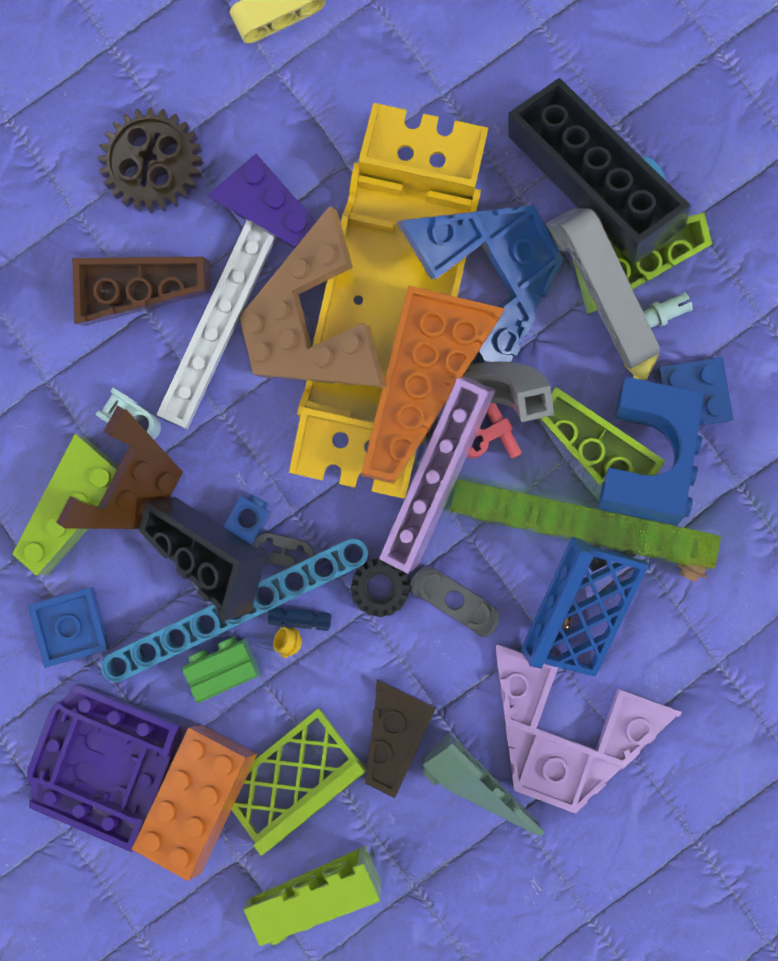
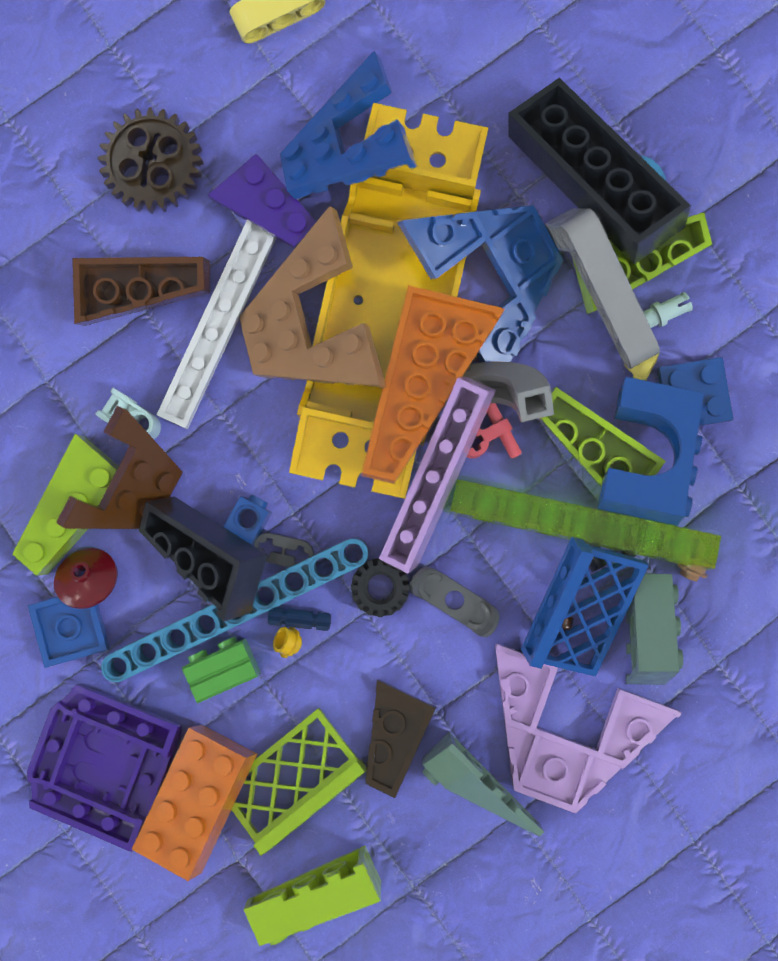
none -> dark red dish [54,548,118,609]
none -> blue wing [280,51,417,199]
none -> sand green wedge [626,574,683,685]

